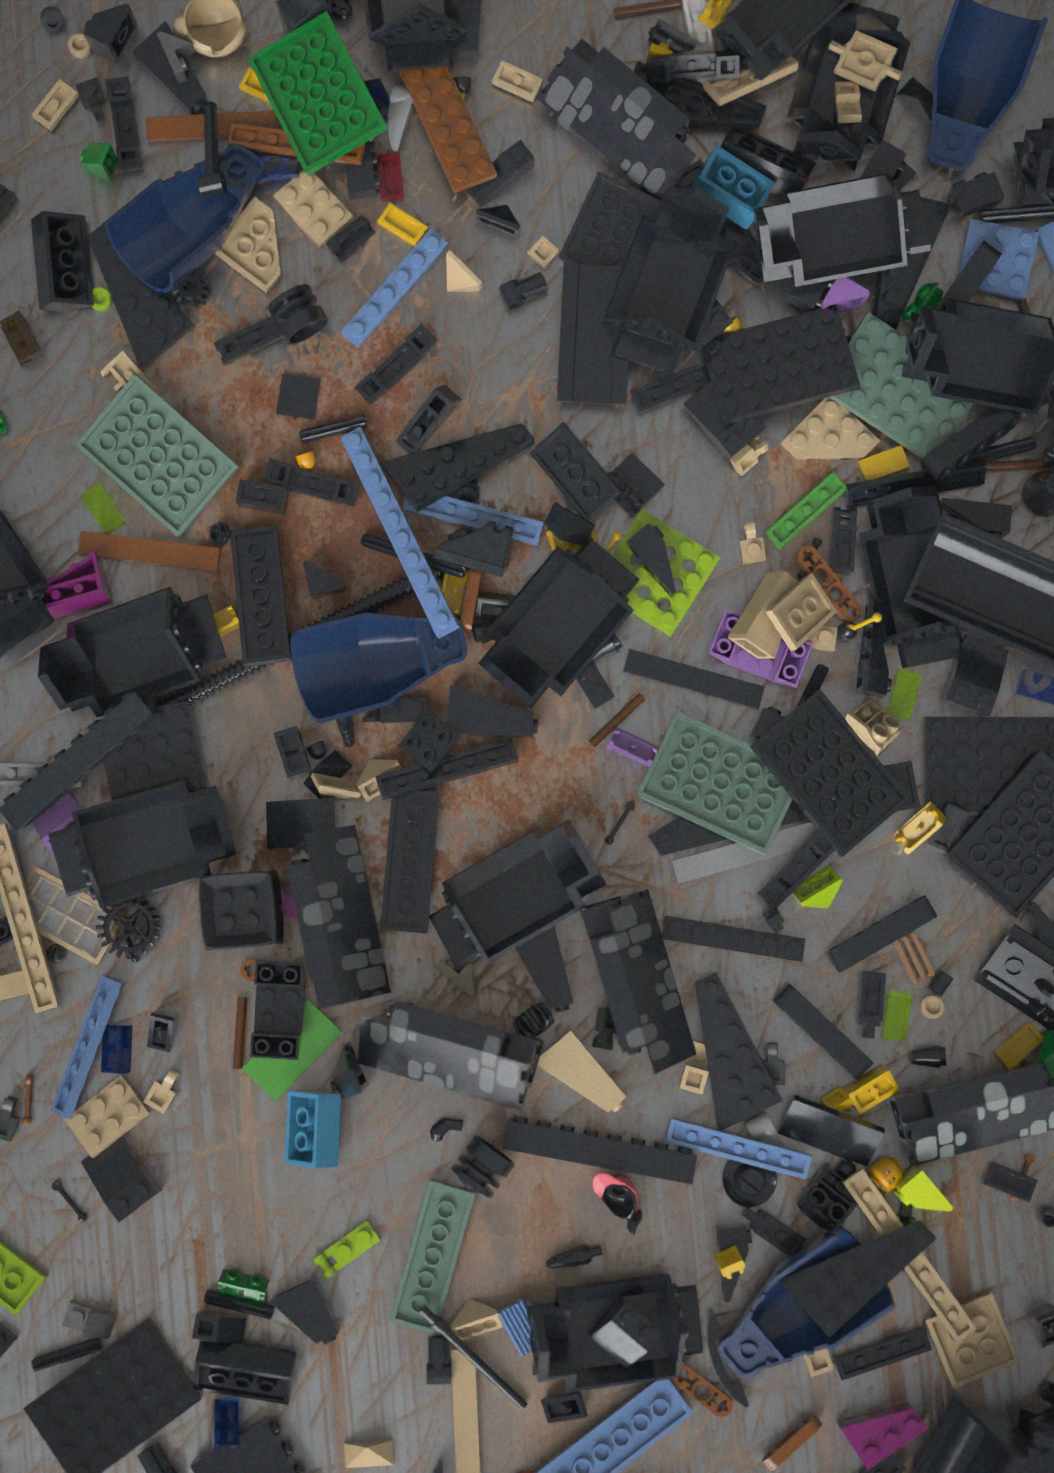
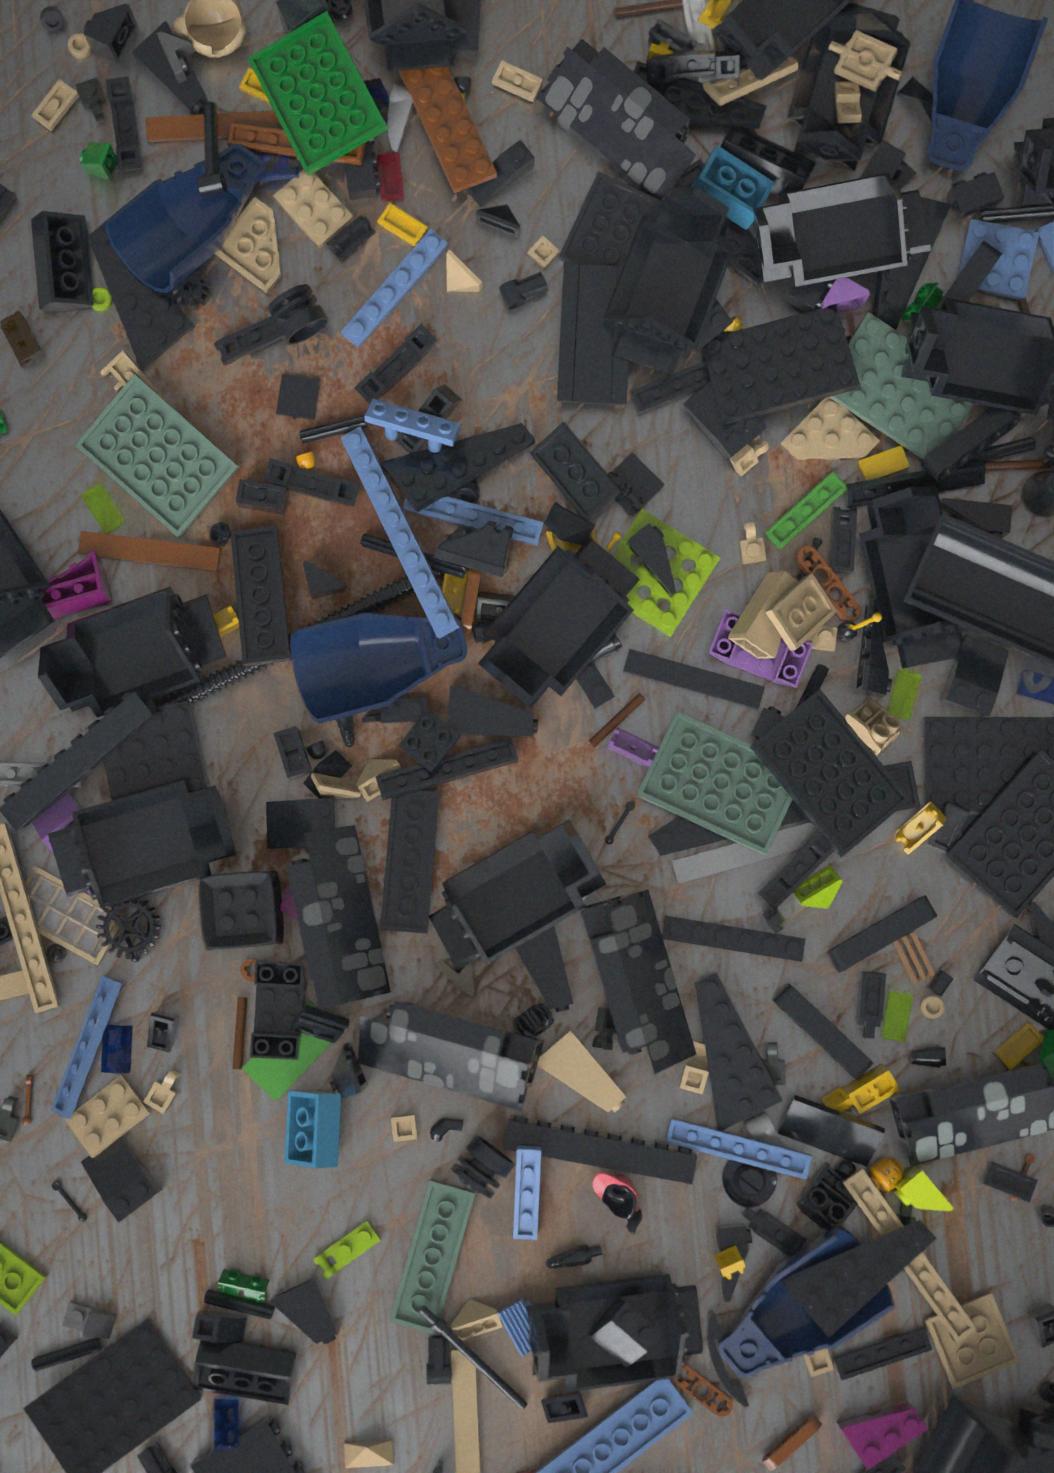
none -> black plate [291,1005,350,1044]
none -> medium blue plate [365,399,461,453]
none -> tan tile [391,1114,418,1142]
none -> medium blue plate [513,1145,542,1240]

